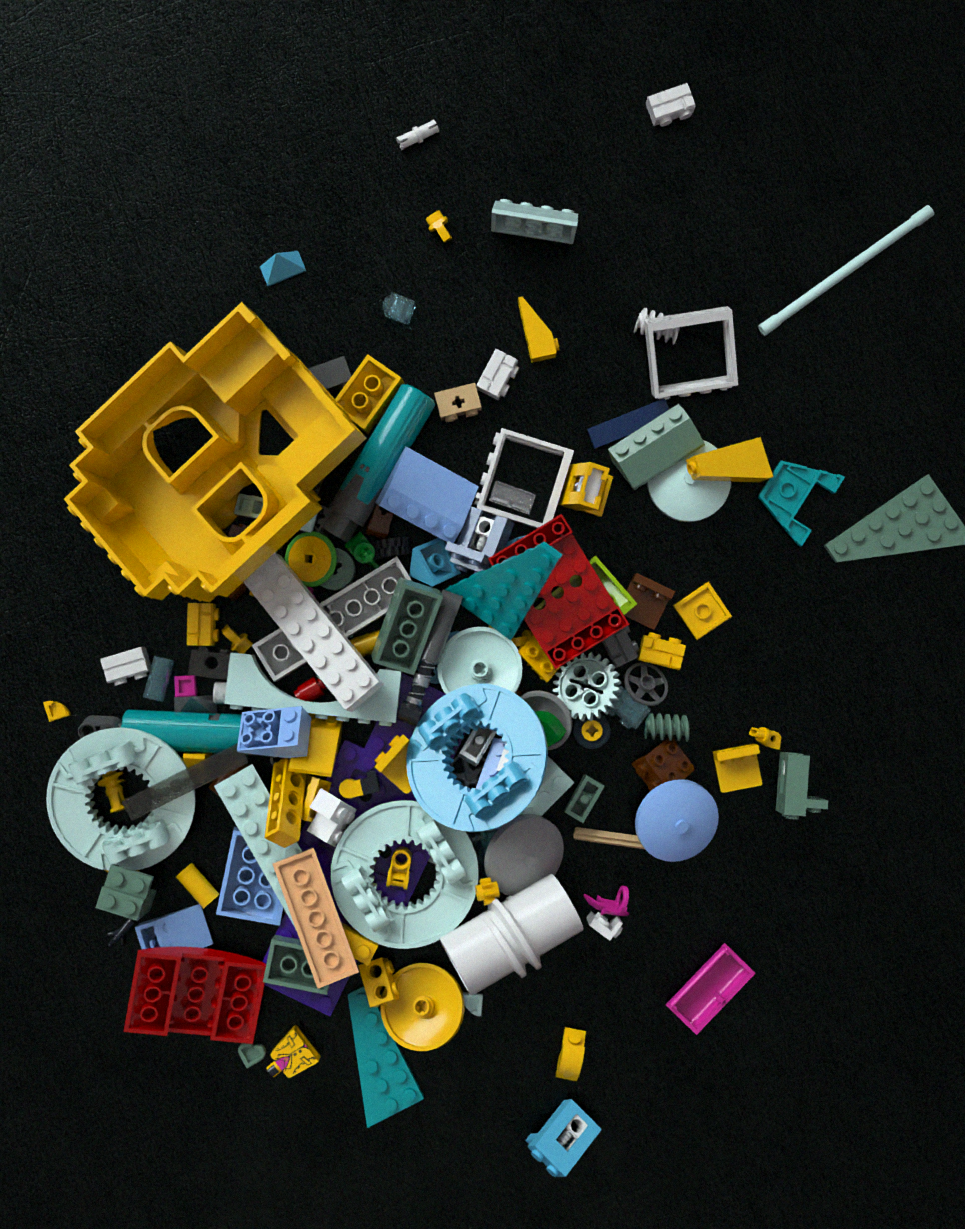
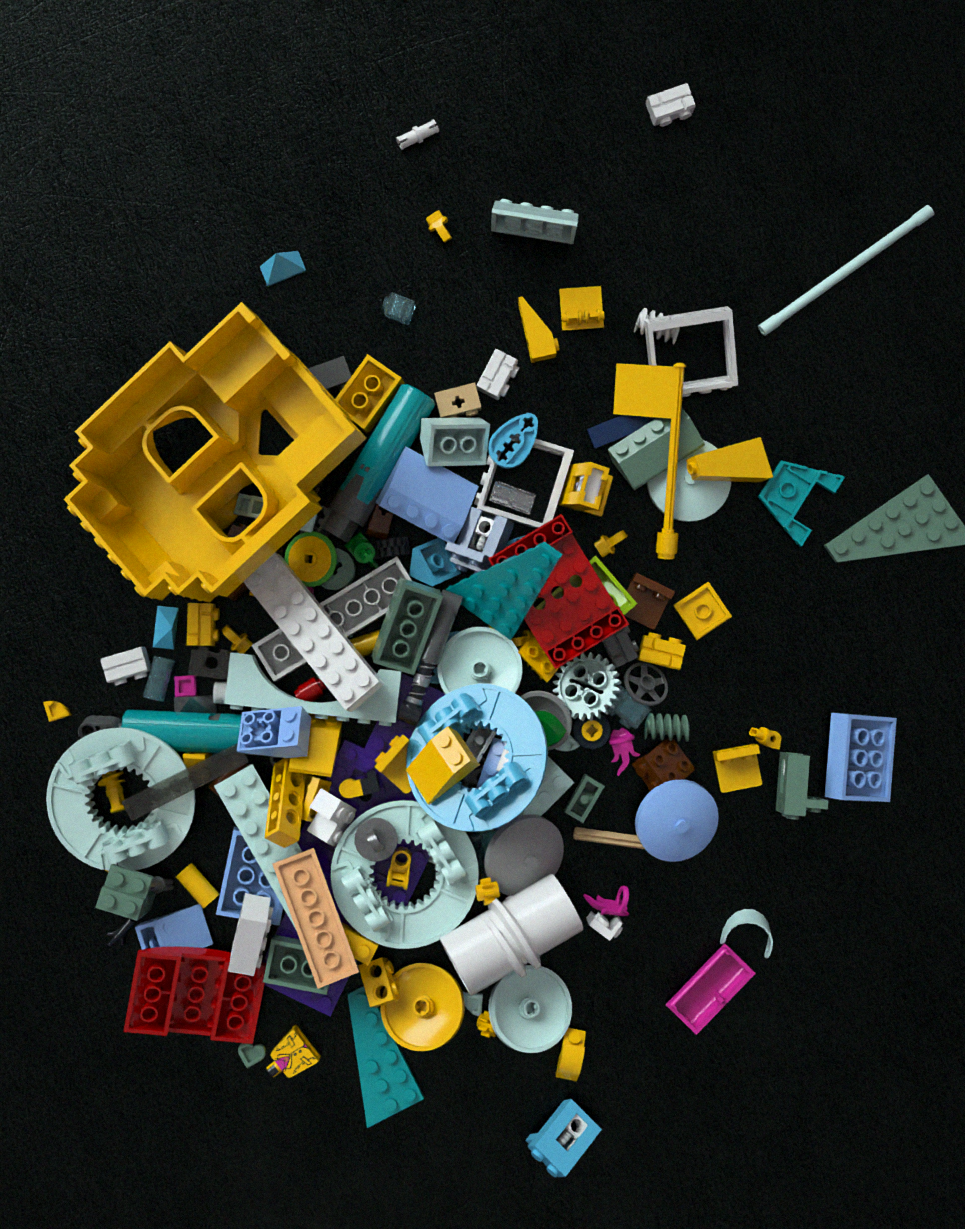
none -> dark grey axle [150,876,174,893]
none -> medium azure slope [153,606,179,650]
none -> white brick [228,893,273,976]
none -> flat silver tile [354,817,398,861]
none -> yellow slope [406,726,480,805]
none -> light aqua slope [420,417,490,466]
none -> yellow gear [477,1010,496,1038]
none -> medium azure piece [488,413,538,469]
none -> light aqua dish [488,965,572,1053]
none -> light aqua tile [556,735,580,751]
none -> yellow hinge [559,286,604,331]
none -> yellow piece [594,530,628,557]
none -> dark pink piece [609,728,640,776]
none -> yellow flag [613,363,686,559]
none -> light aqua piece [720,909,773,958]
none -> light blue slope [825,713,897,802]

